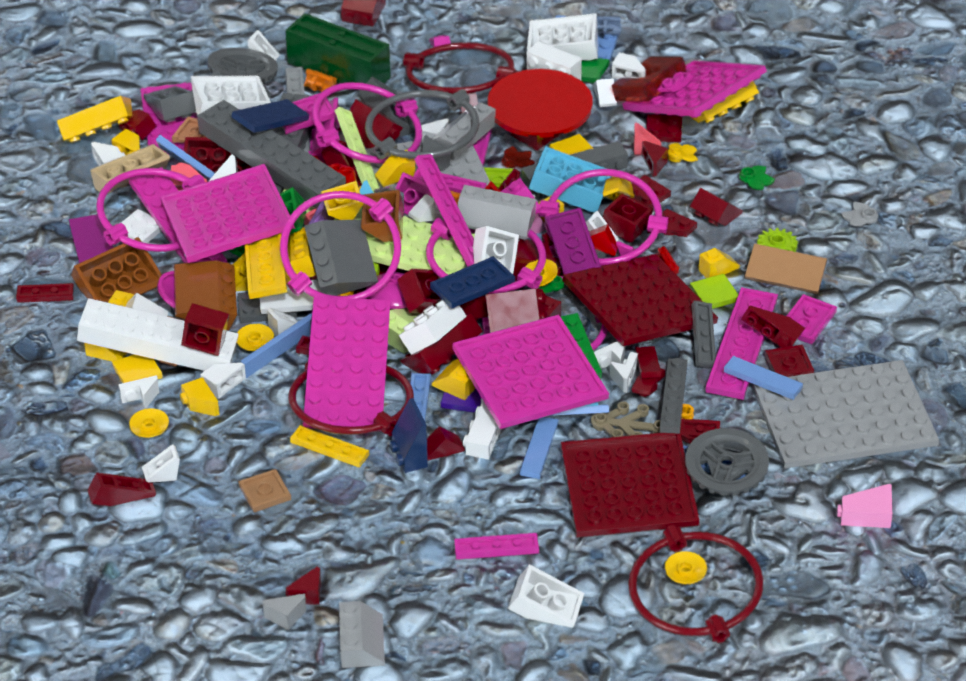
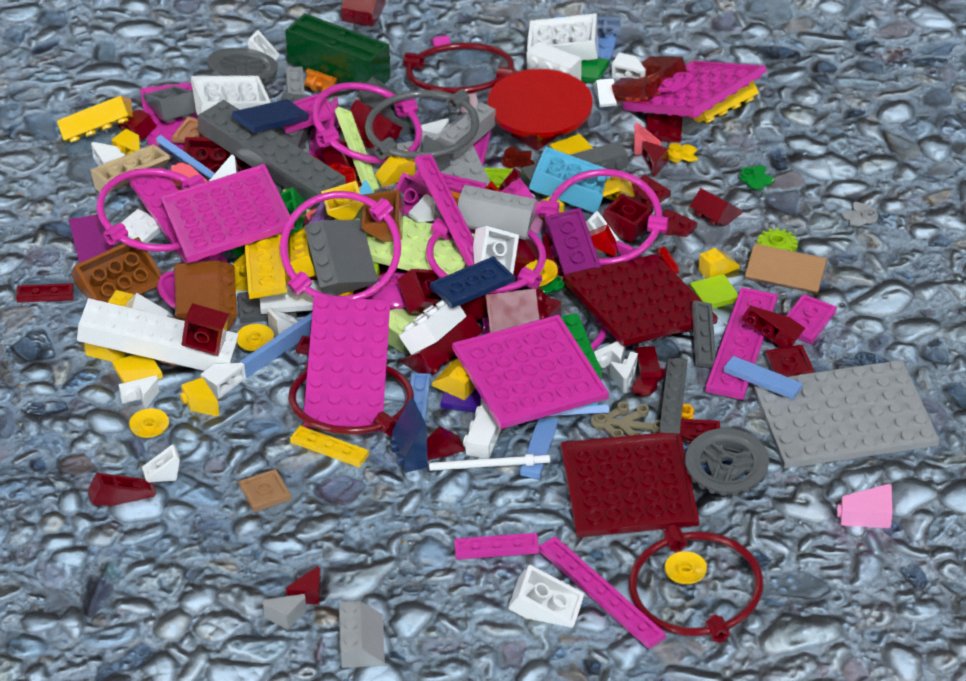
none -> white bar [429,454,550,471]
none -> dark pink plate [539,536,666,649]

